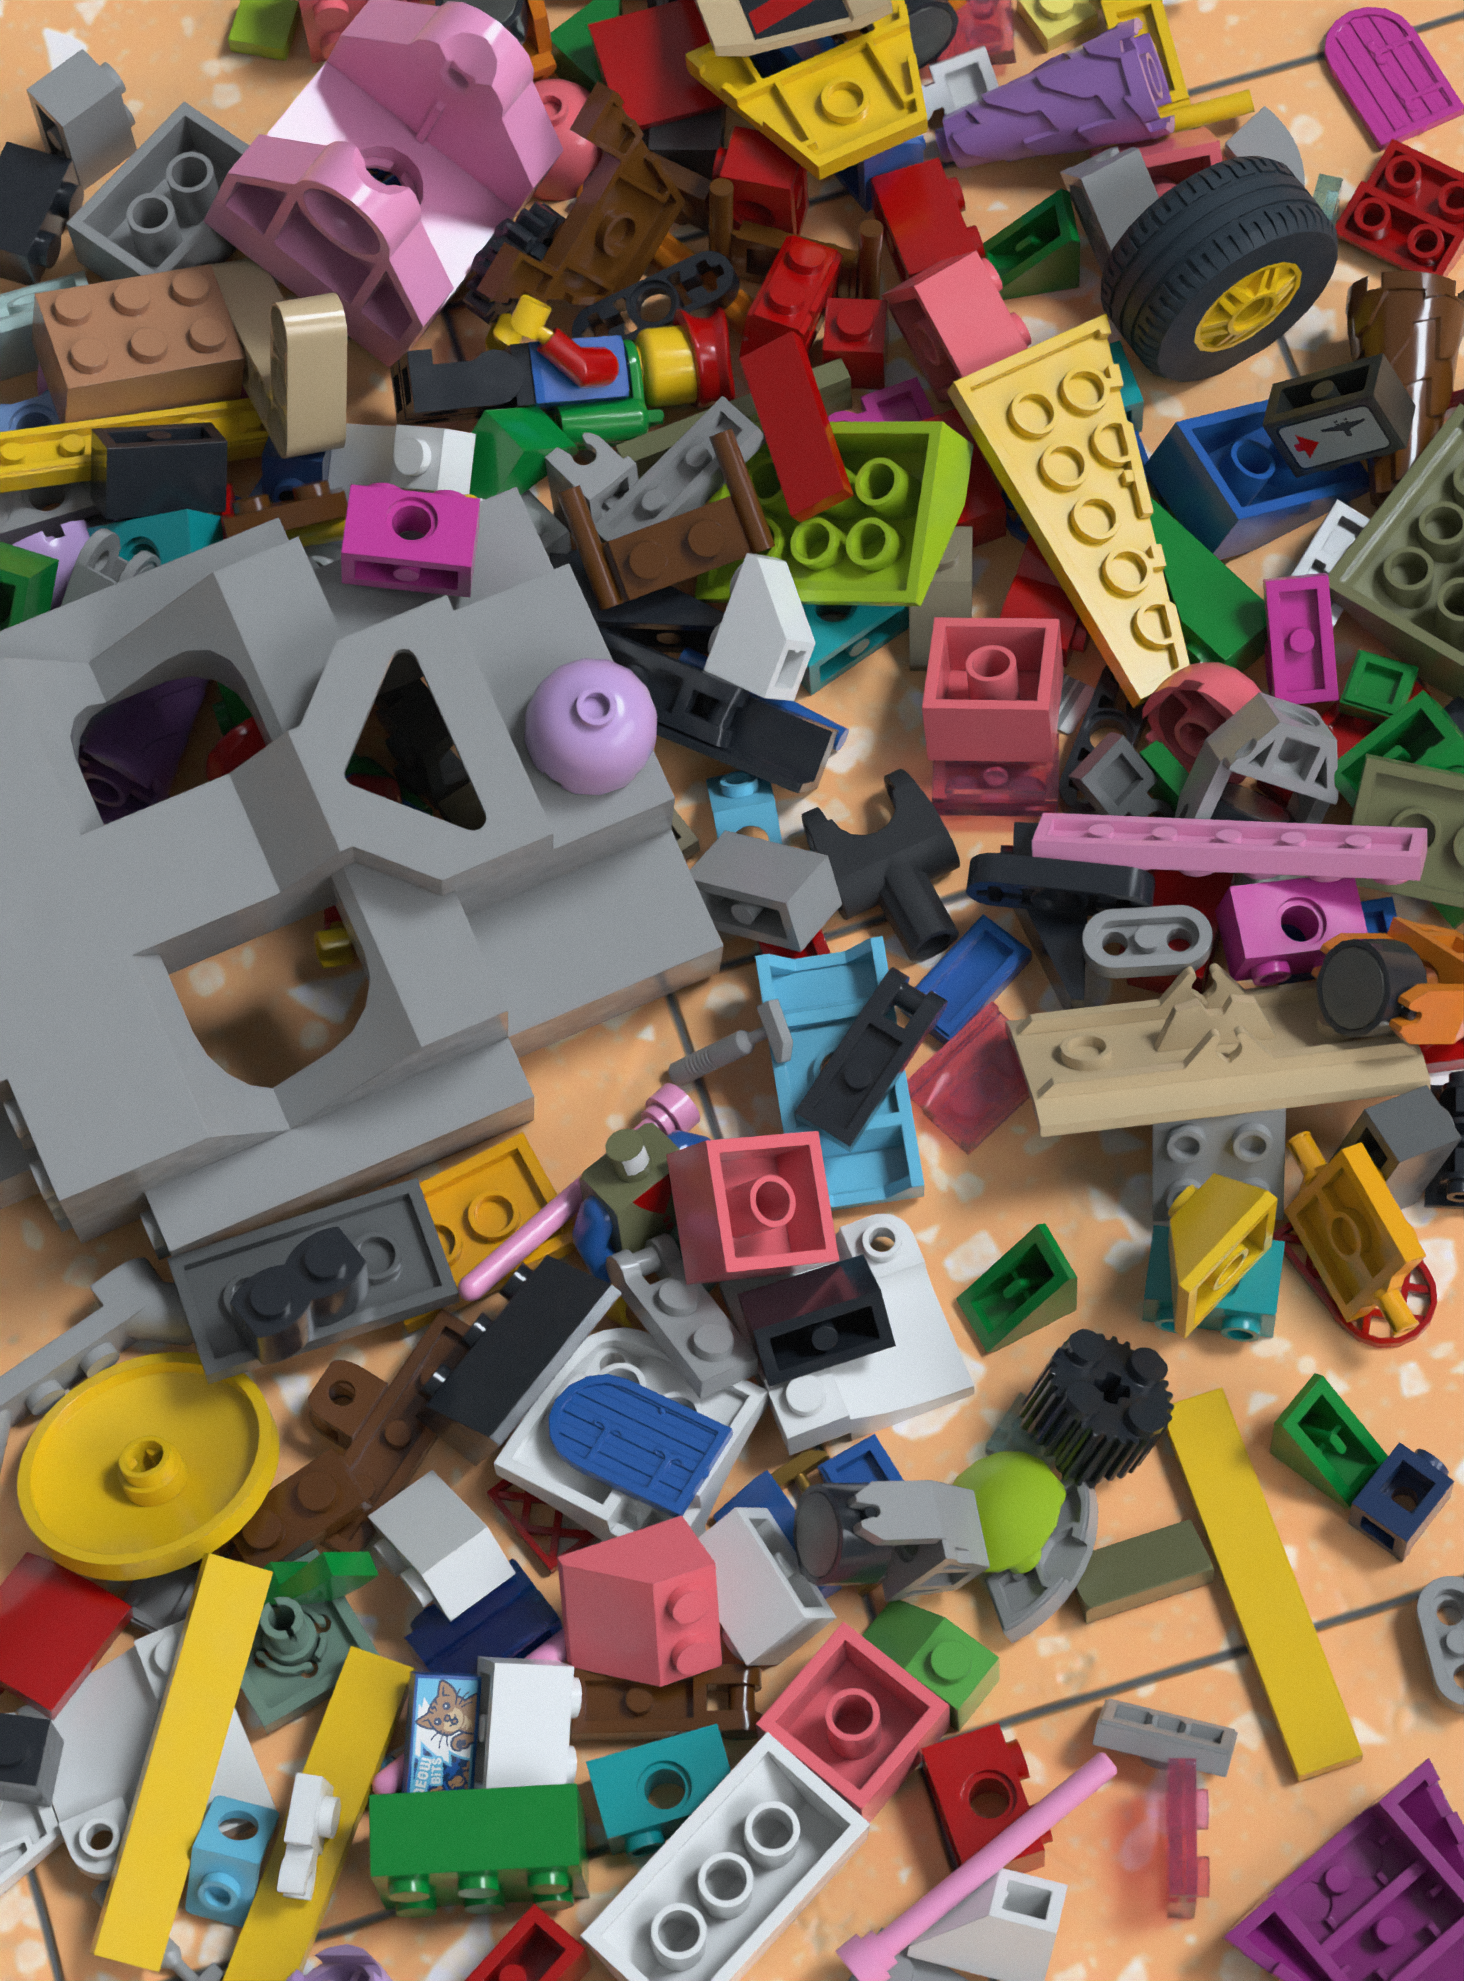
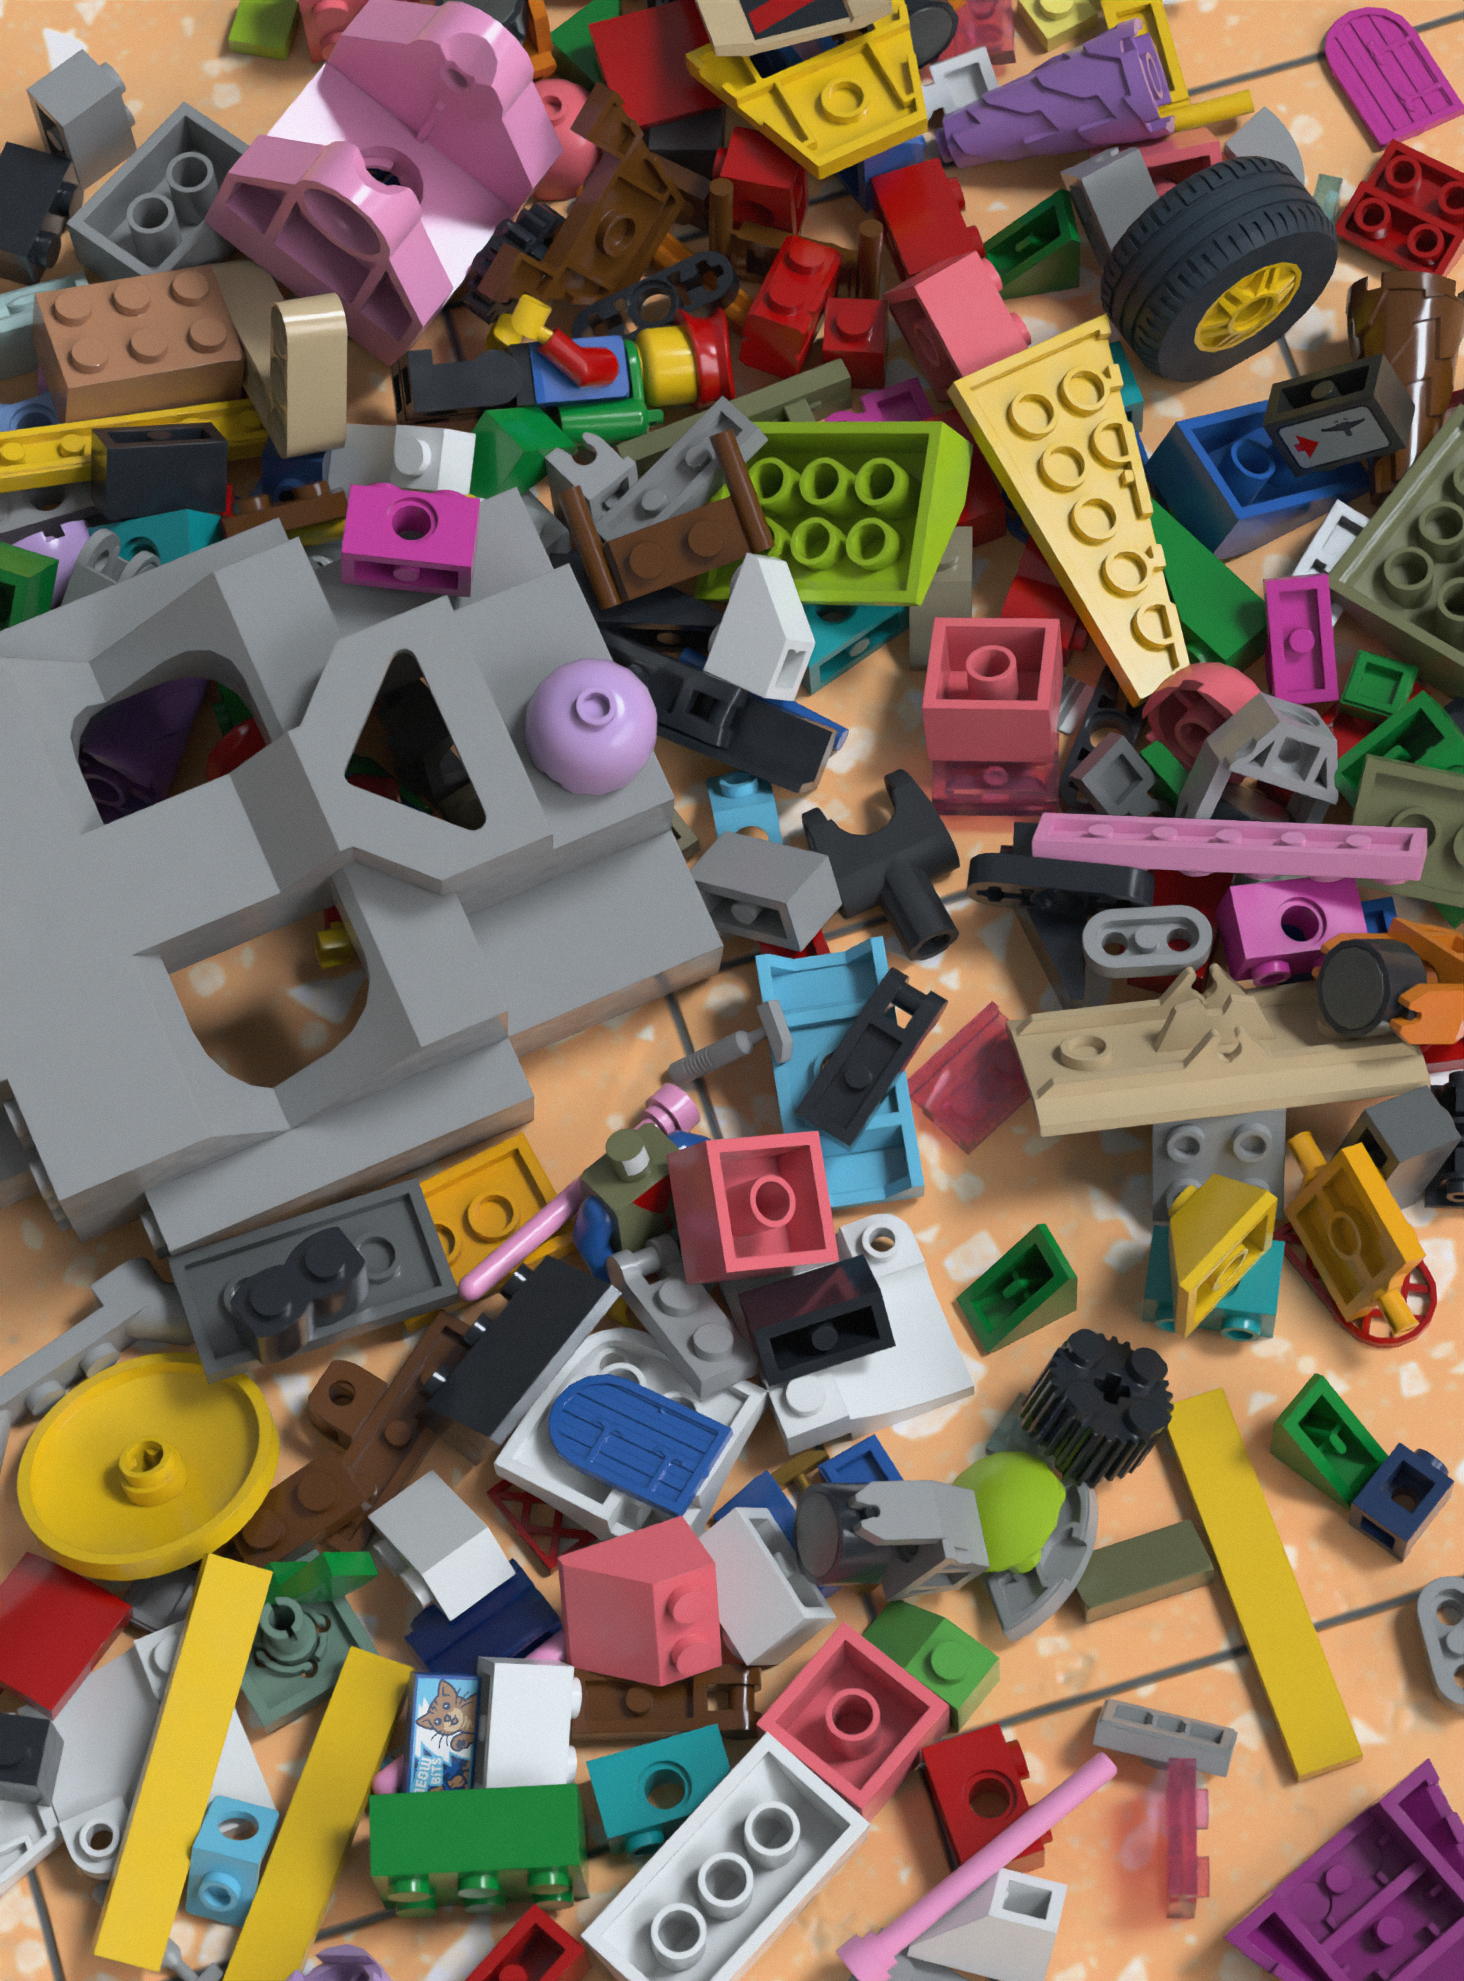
white plate [277,1773,341,1901] -> none
red tile [740,331,854,523] -> none
blue tile [901,914,1032,1049] -> none

